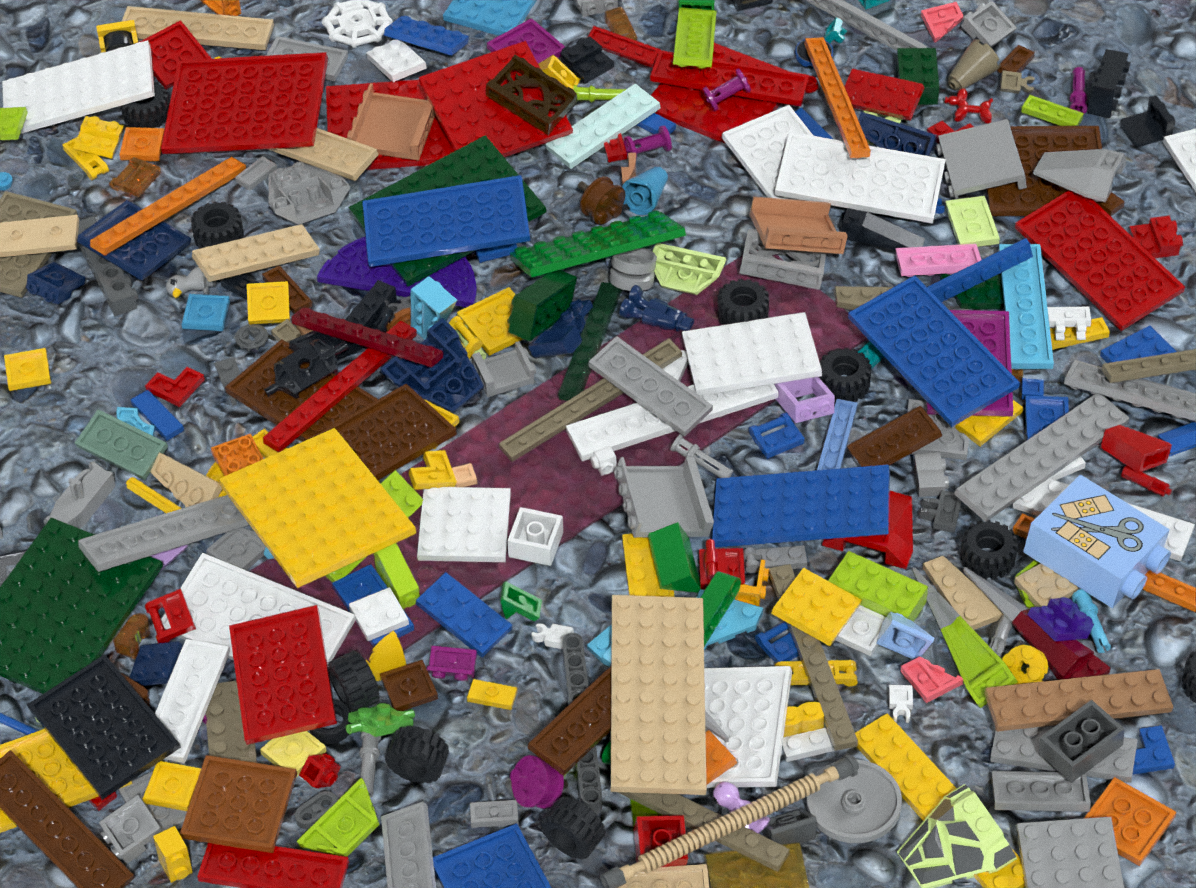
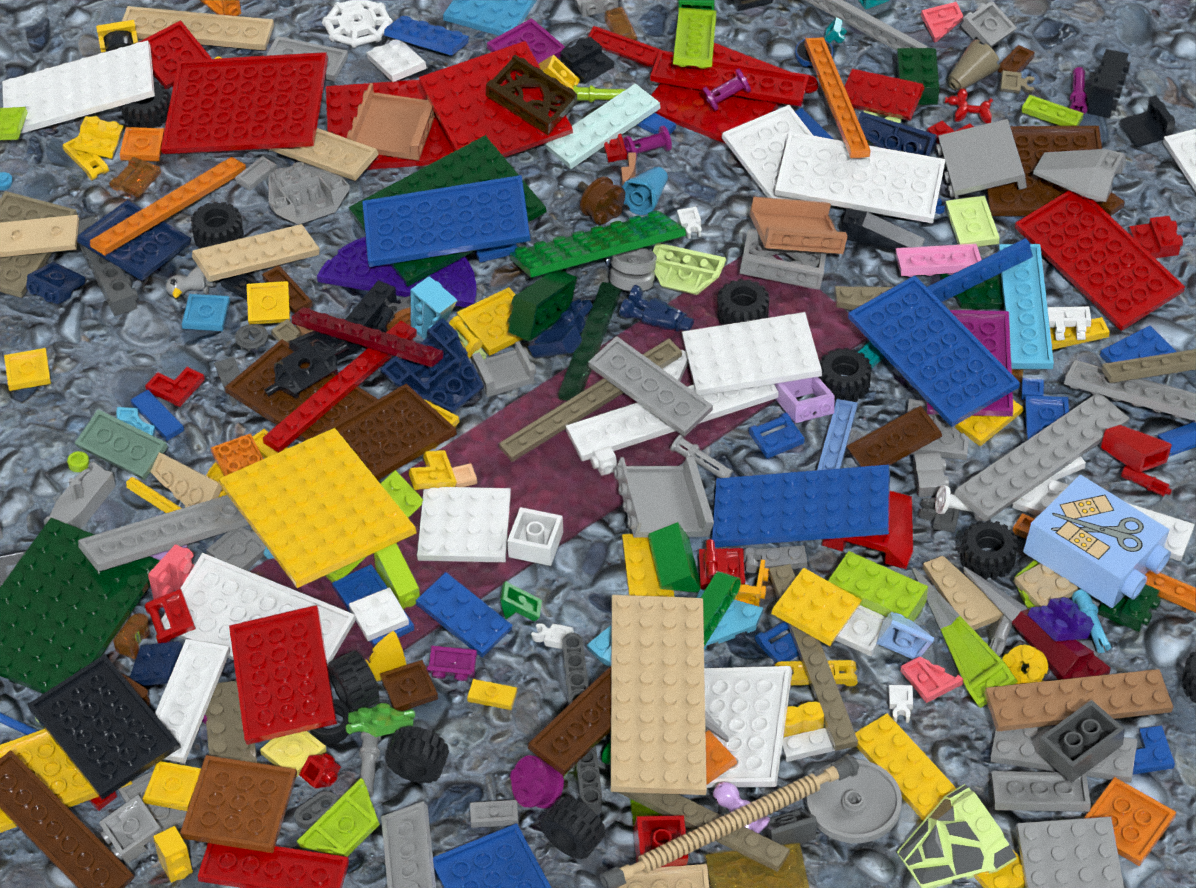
none -> lime tile [67,451,90,472]
none -> coral plate [148,544,195,599]
none -> white plate [677,207,701,239]
none -> white hose [935,485,984,521]
none -> dark green plate [1098,584,1161,632]

